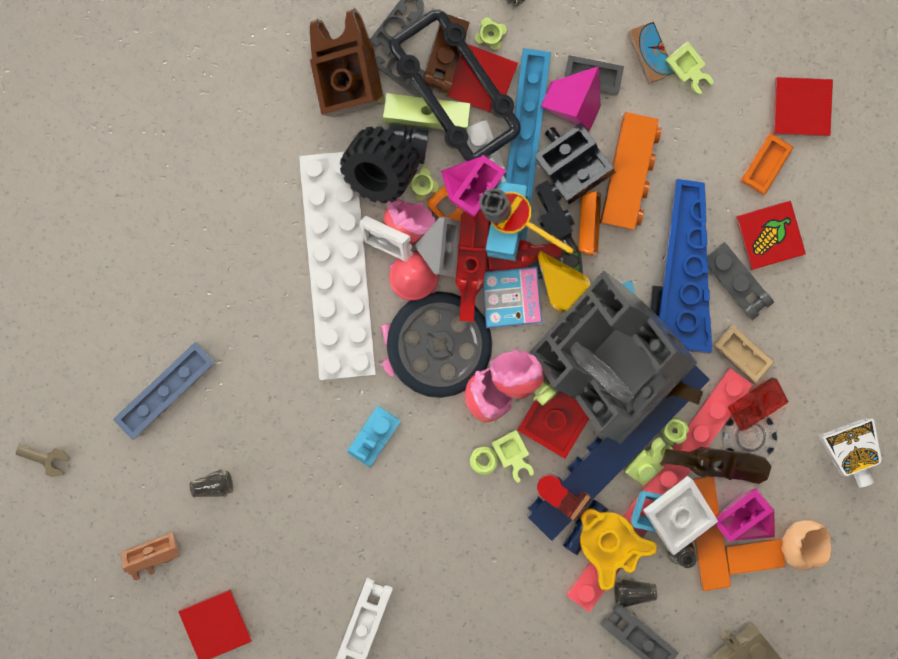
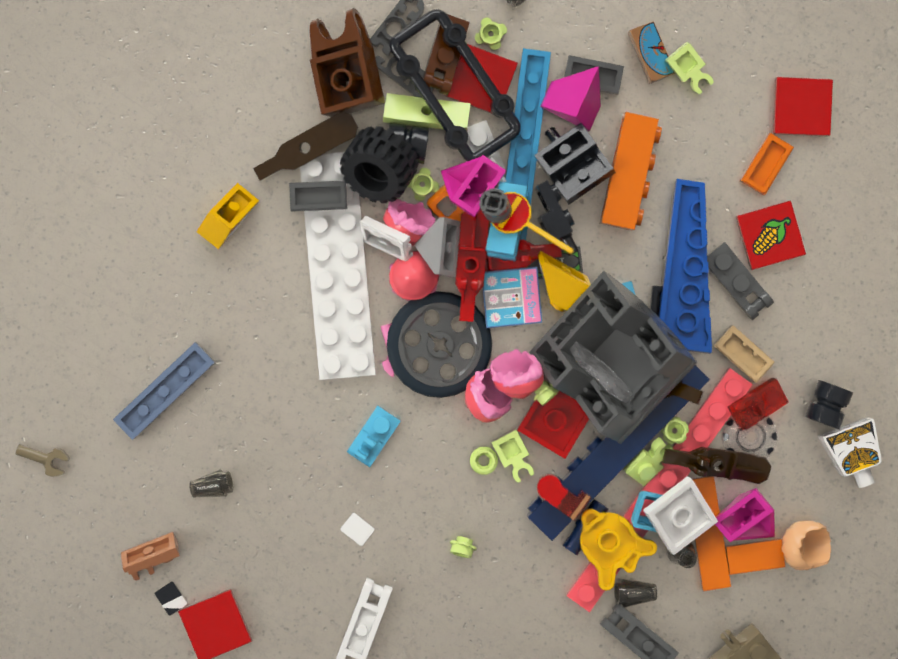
orange piece [579,191,601,257] -> none
none -> black sticker [155,582,187,616]
none -> yellow slope [196,183,259,249]
none -> dark brown piece [253,112,358,181]
none -> dark grey tile [289,181,347,212]
none -> white sticker [340,513,375,546]
none -> yellowish green plate [450,536,477,558]
none -> black wheel [805,380,853,430]

